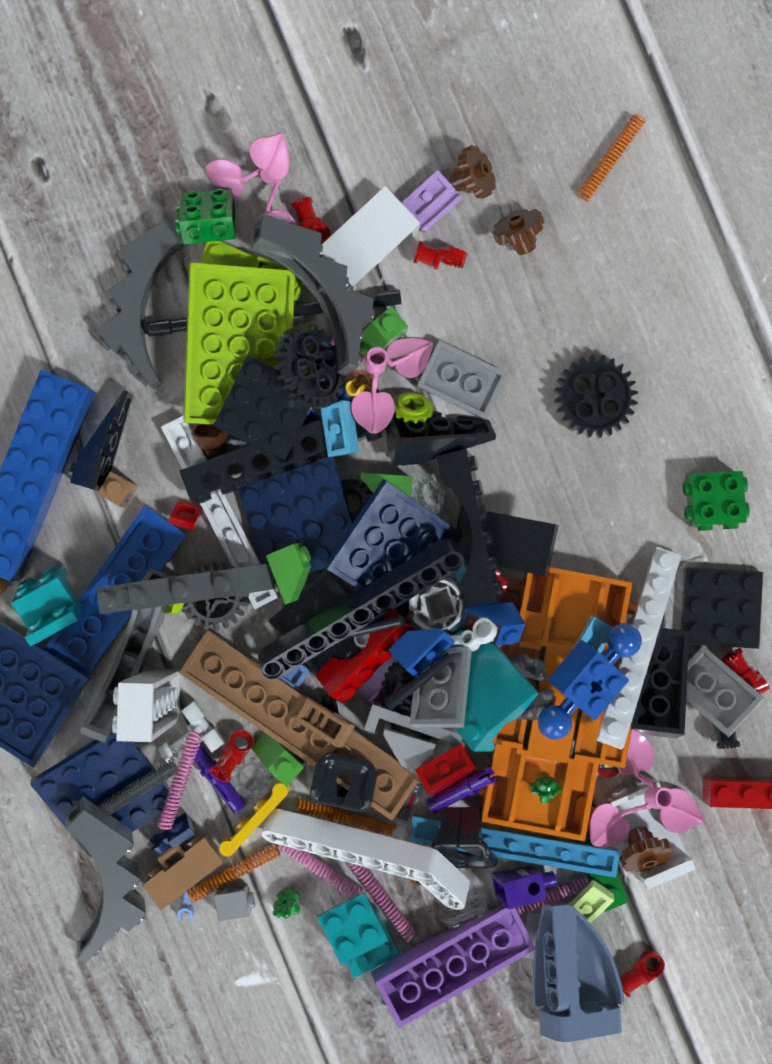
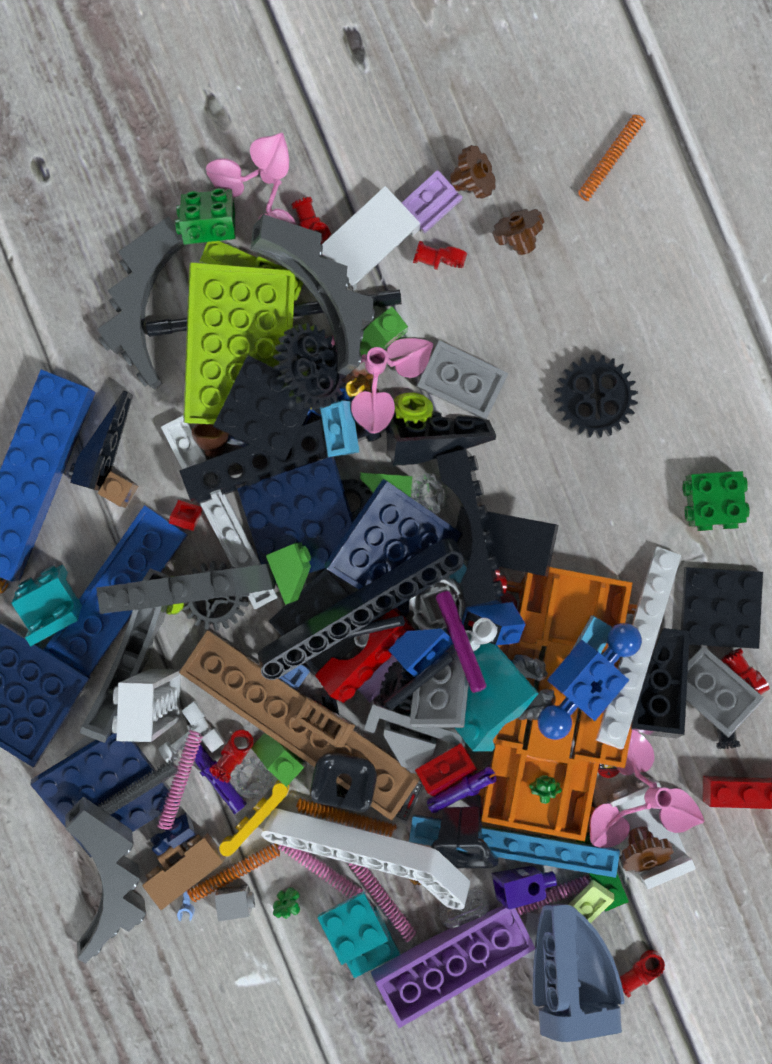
none -> magenta axle [436,591,486,693]

